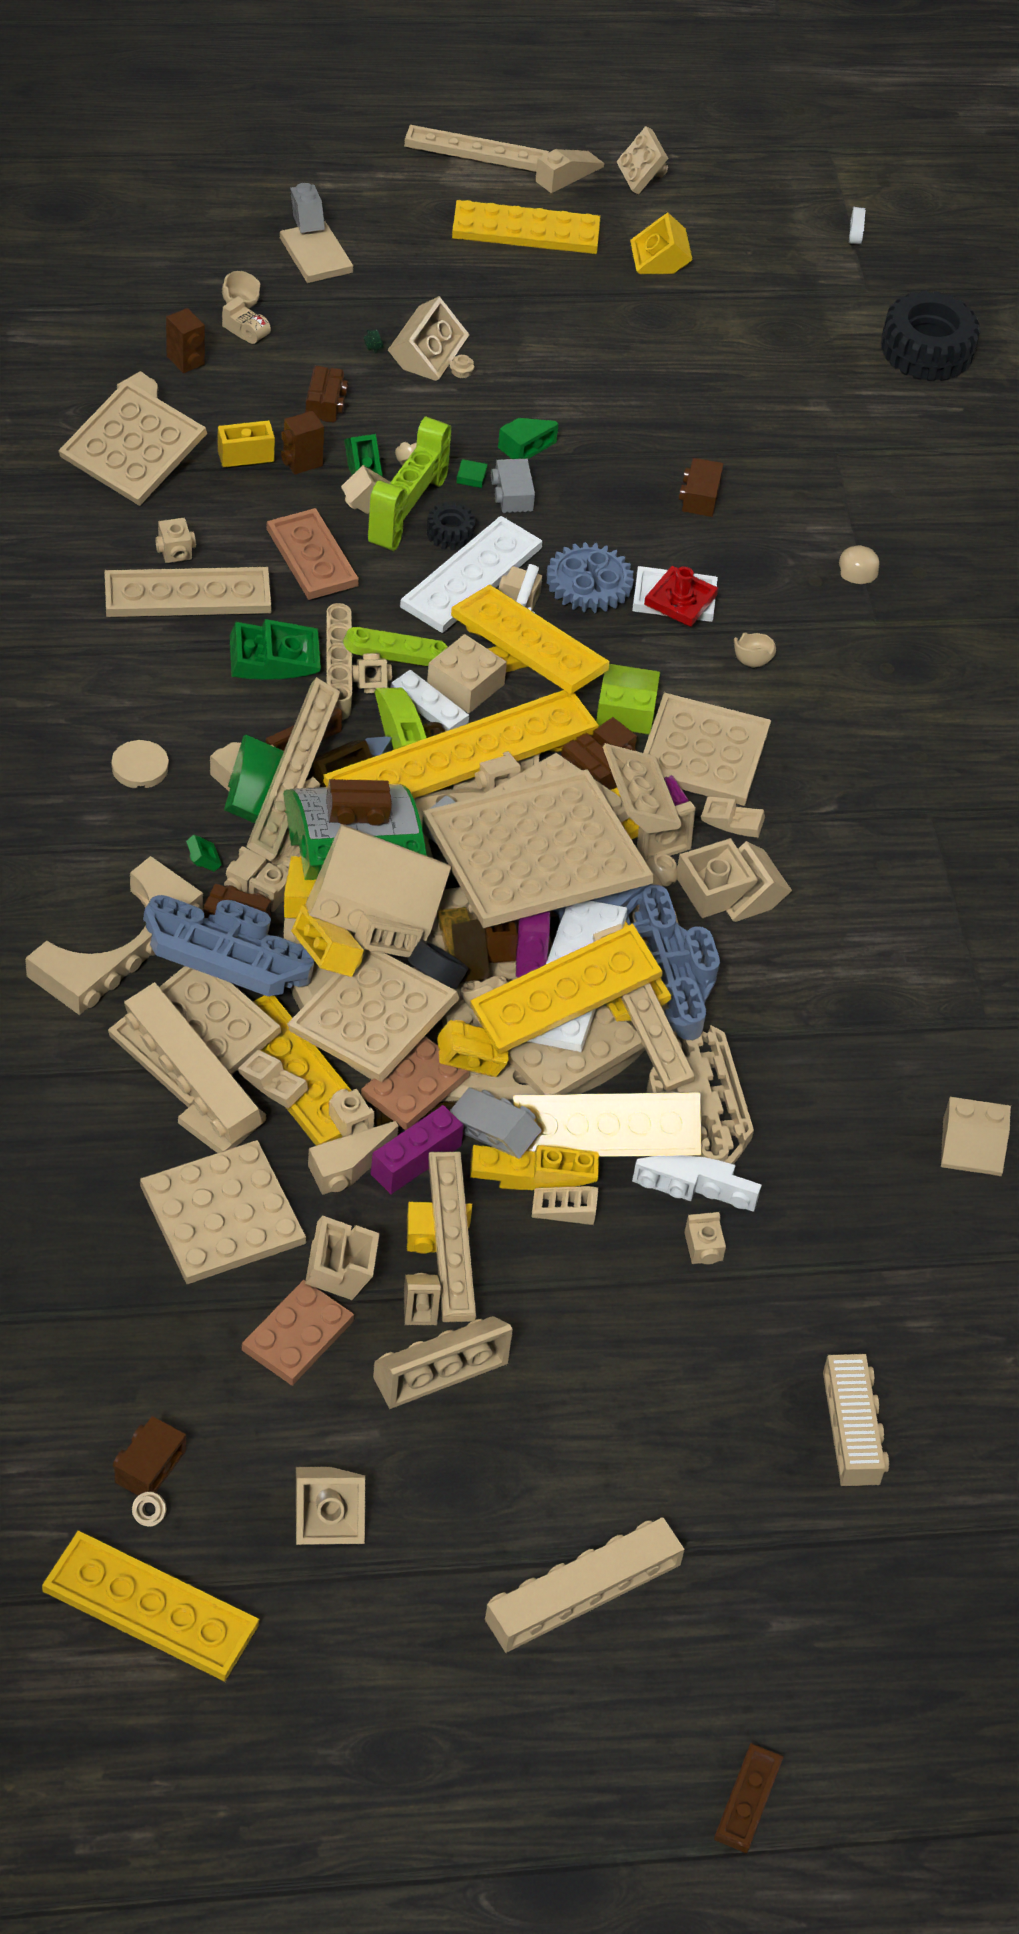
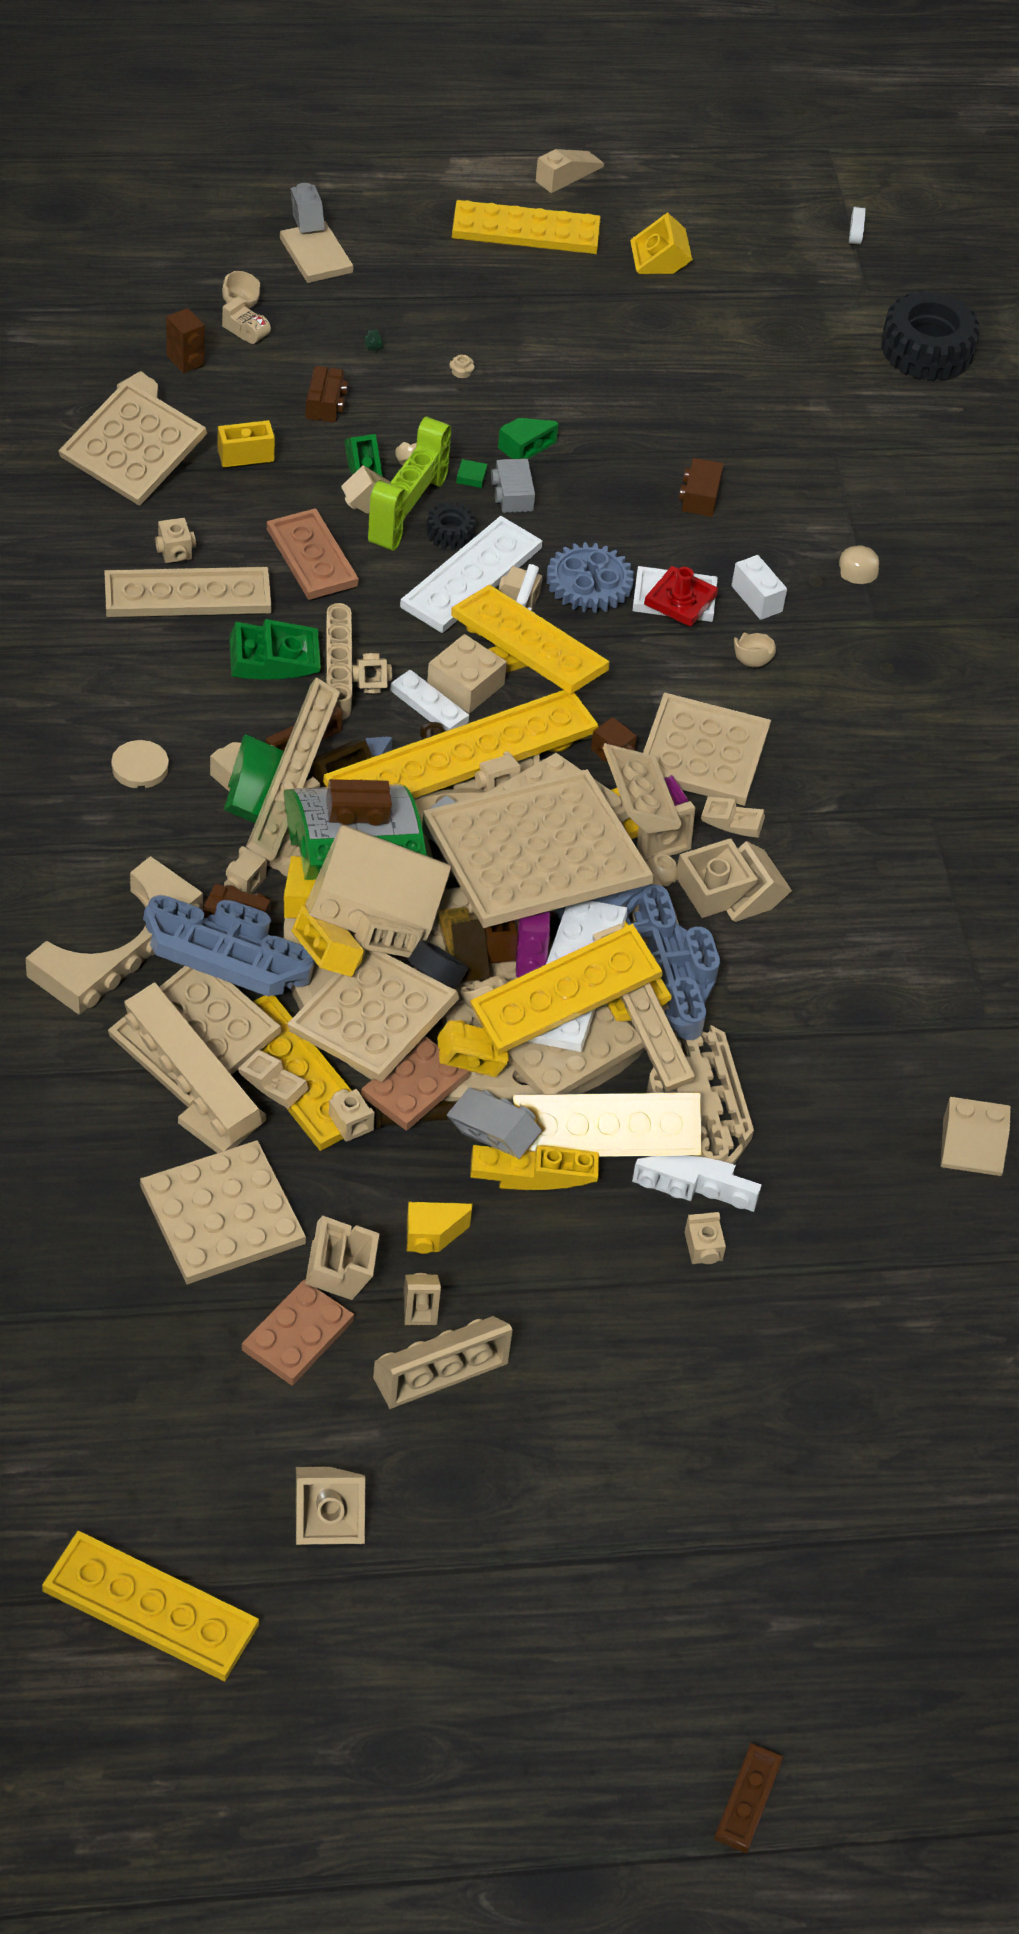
reddish brown brick [113,1416,186,1496] -> none
tan plate [132,1492,167,1526] -> none
green plate [186,834,222,872] -> none
tan brick [249,862,289,912] -> none
reddish brown brick [281,411,324,475] -> none
tan slope [308,1121,398,1195] -> none
lime plate [343,627,448,666] -> none
magenta brick [371,1105,464,1194] -> none
lime slope [375,687,426,750] -> none
tan slope [388,296,469,381] -> none
tan plate [404,125,549,172] -> none
tan tile [428,1152,476,1322] -> none
tan brick [485,1517,684,1653] -> none
tan slope [531,1186,598,1225] -> none
reddish brown brick [561,732,617,790] -> none
lime slope [596,664,660,734] -> none
tan plate [617,126,668,194] -> none
tan brick [823,1354,889,1486] -> none
none -> white brick [732,555,787,620]

